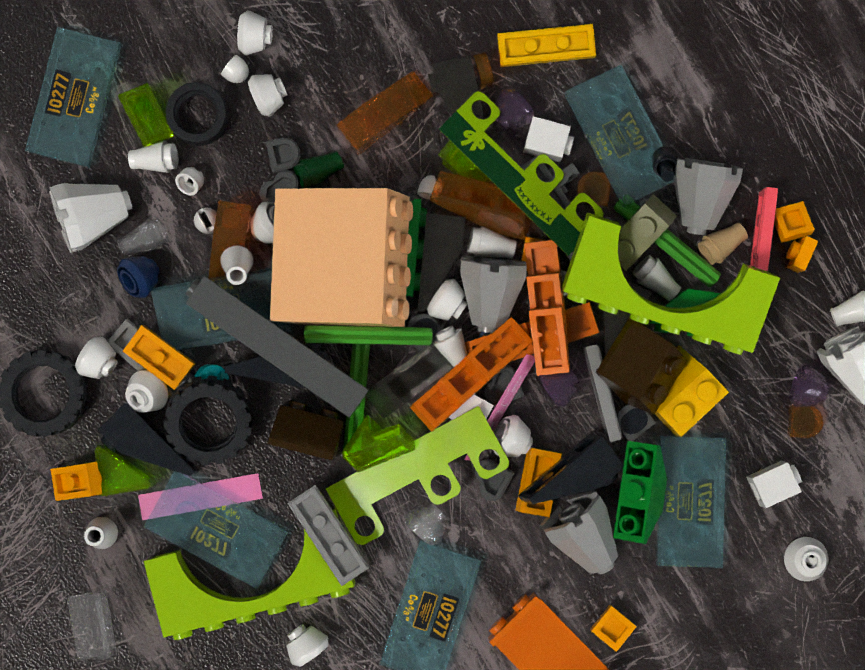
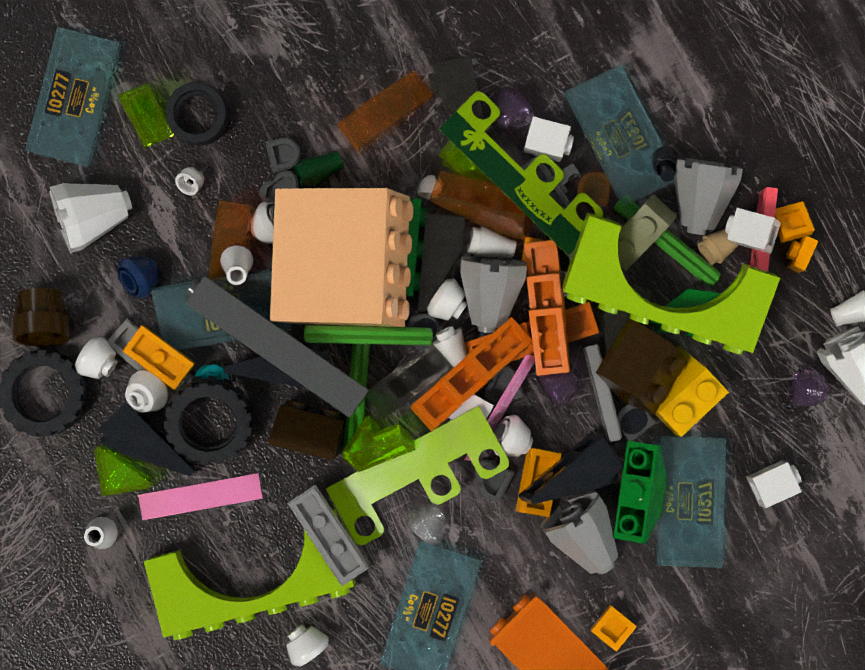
light orange plate [50,462,102,501] -> none
clear panel [67,589,117,660] -> none
clear cone [117,218,168,256] -> none
white cone [128,141,179,173] -> none
clear light blue tile [144,471,289,589] -> none
white hinge [194,207,221,234] -> none
white hinge [221,55,249,83] -> none
white cone [237,10,273,55] -> none
white cone [248,74,288,117] -> none
clear orange tile [472,52,494,89] -> none
yellow tile [497,24,596,67] -> none
white cone [633,255,681,301] -> none
white cone [784,537,829,581] -> none
clear orange tile [788,405,824,438] -> none
none -> dark brown piece [12,288,69,347]
none -> white brick [725,208,781,254]

